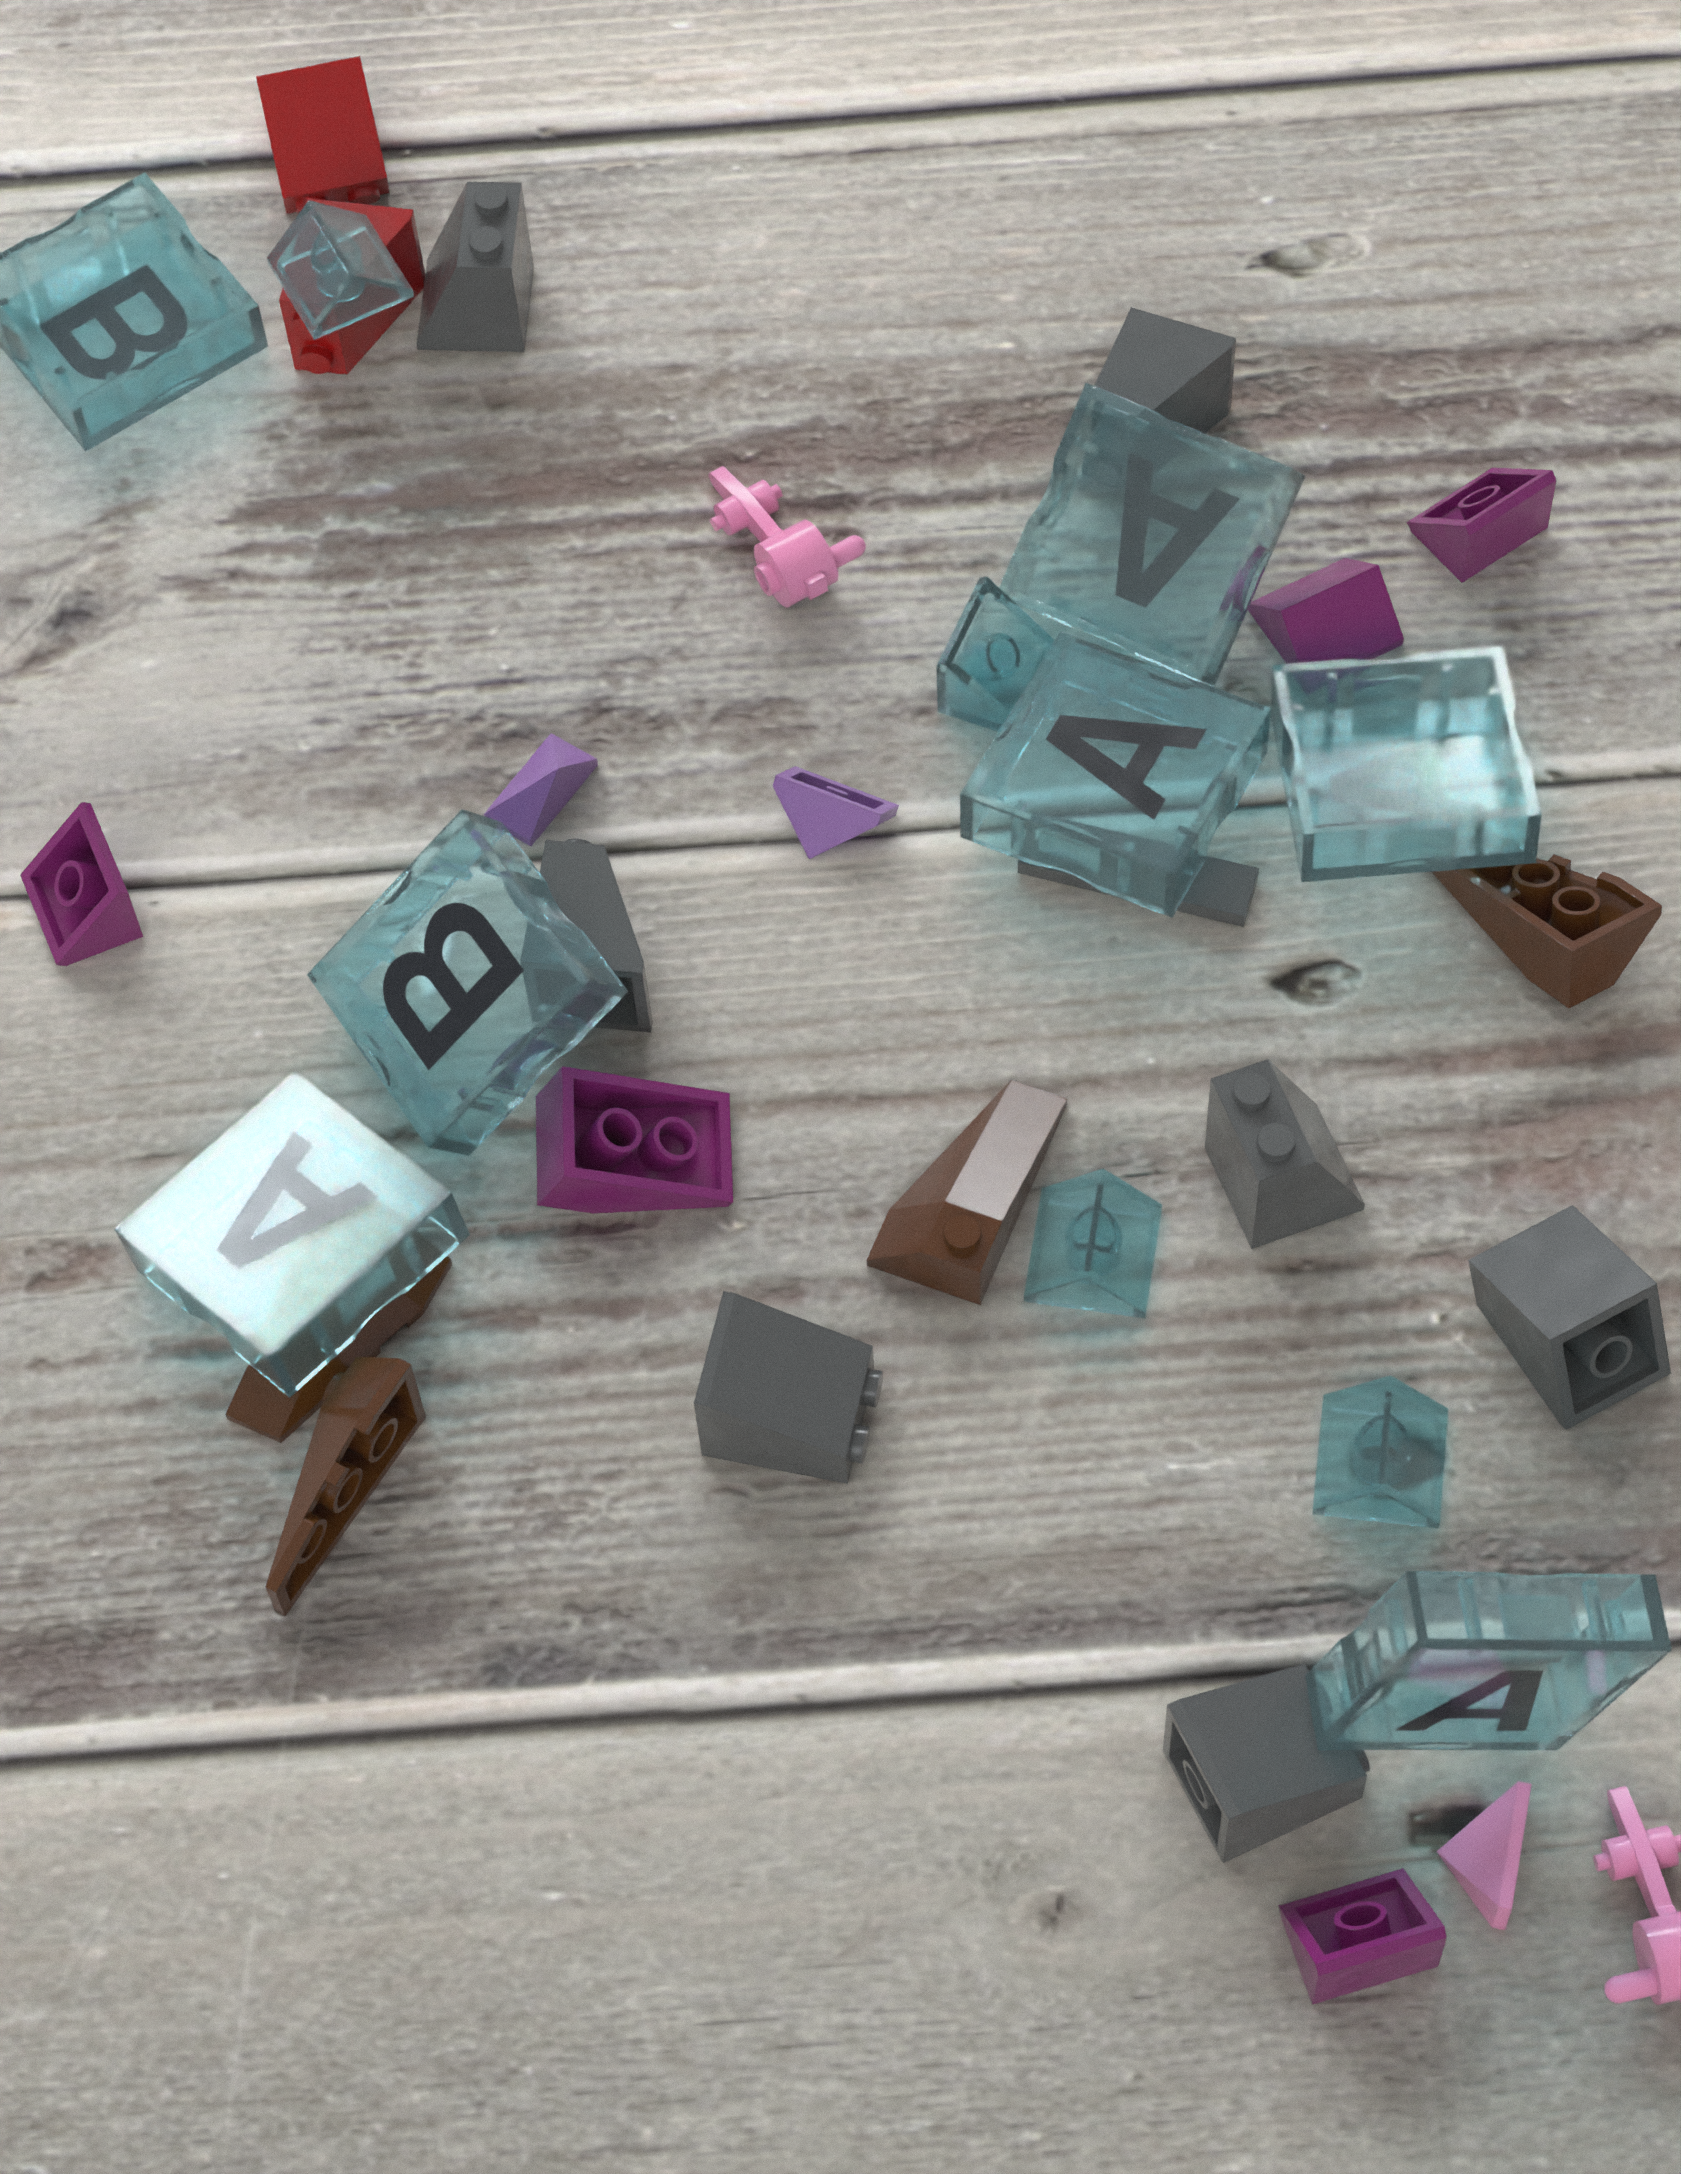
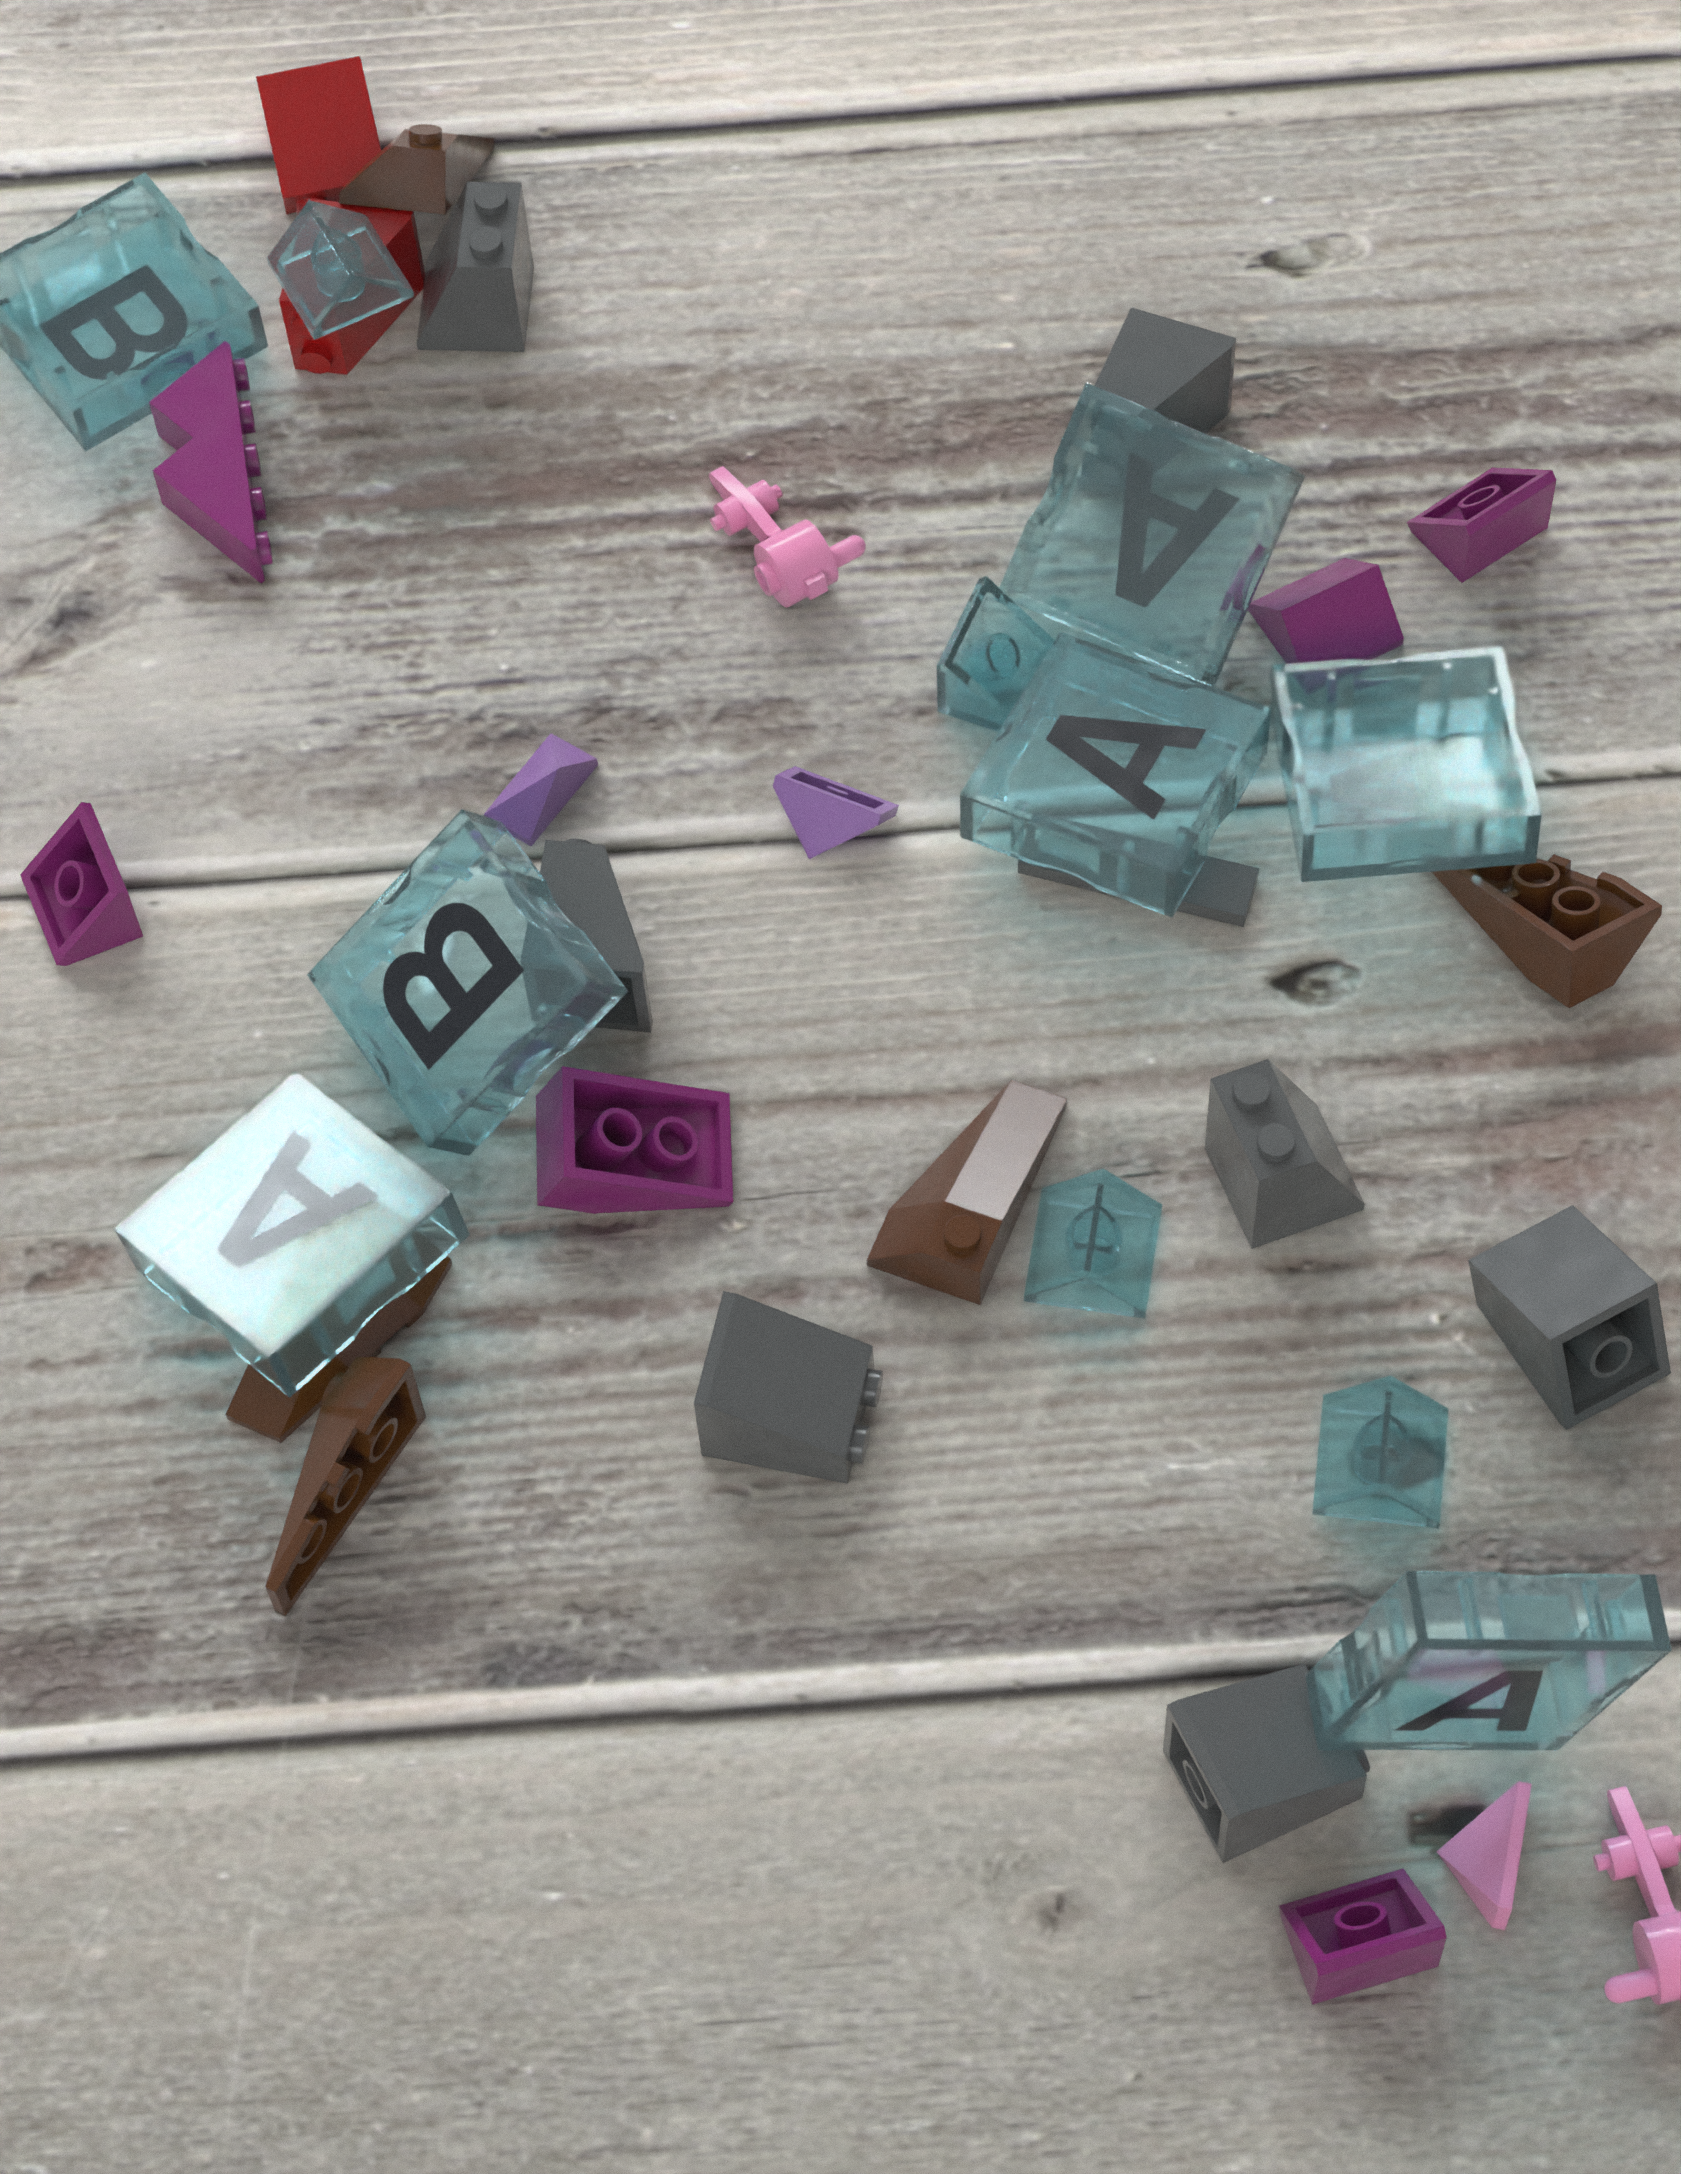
none -> magenta slope [149,341,273,584]
none -> reddish brown wedge [339,124,494,215]

